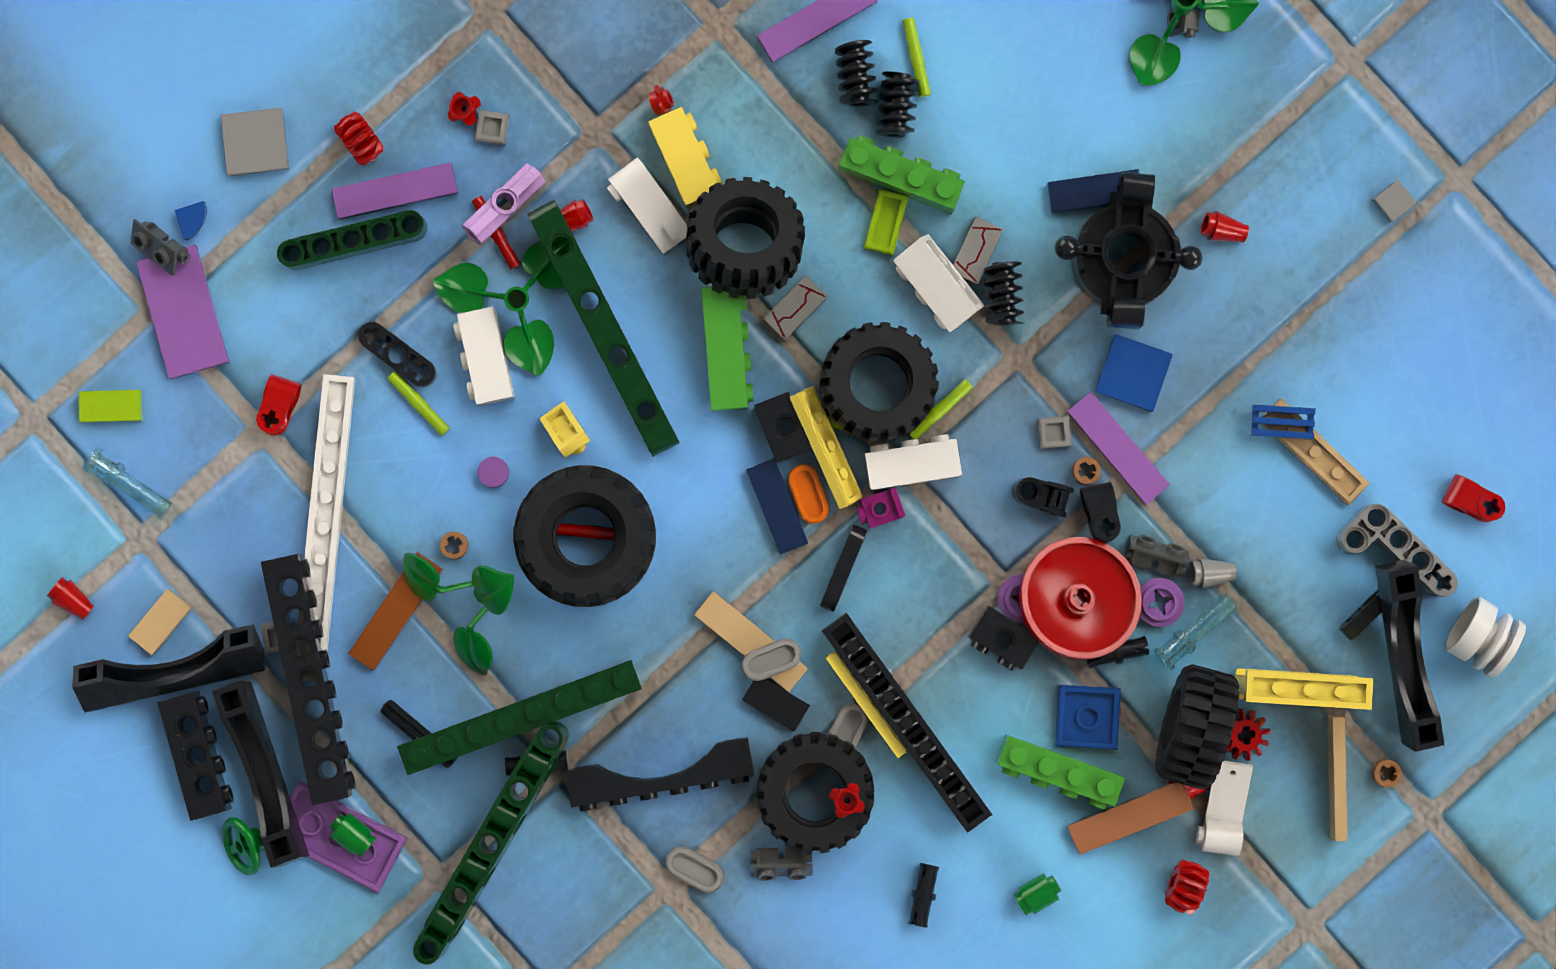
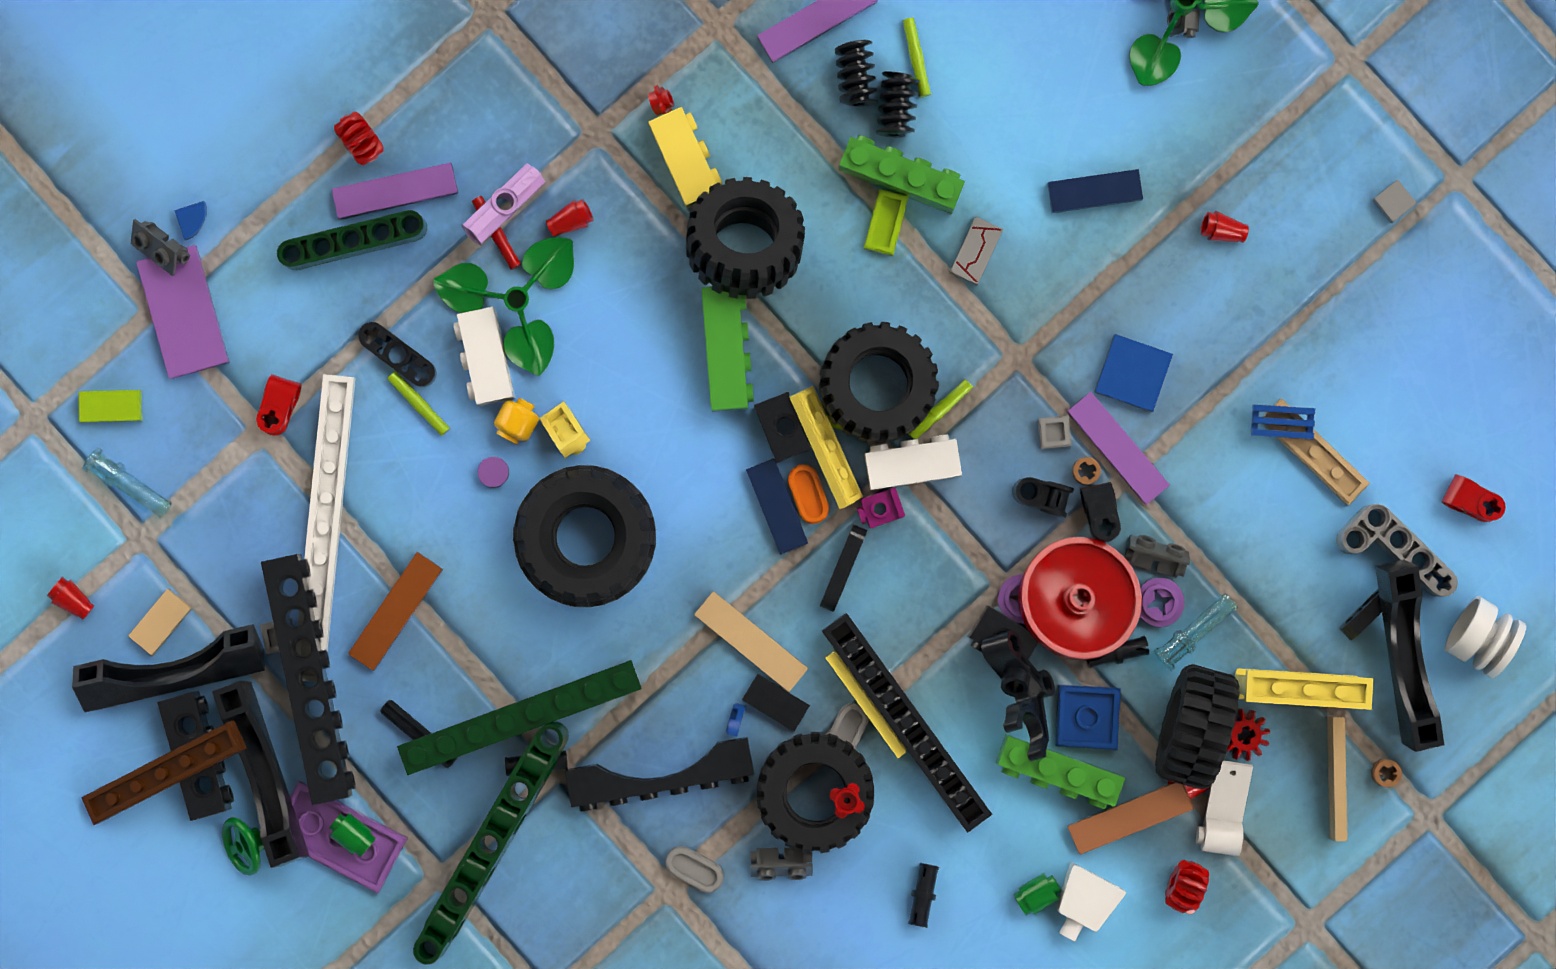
light grey tile [221,108,290,176] -> none
green plant [403,553,514,675] -> none
medium nougat bush [440,531,469,559] -> none
red plate [448,92,481,126] -> none
light grey tile [475,110,510,146] -> none
dark green beam [527,200,680,457] -> none
red piece [557,523,615,541] -> none
white door [607,158,687,254] -> none
light grey tile [742,639,801,681] -> none
light grey tile [763,276,828,341] -> none
white brick [893,234,985,332] -> none
black piece [983,261,1024,326] -> none
black piece [1055,172,1203,330] -> none
light grey cone [1188,558,1236,589] -> none
none -> reddish brown tile [81,720,247,825]
none -> yellow head [494,397,539,445]
none -> blue tile [726,703,746,737]
none -> black piece [981,630,1055,761]
none -> white torso [1056,862,1126,941]

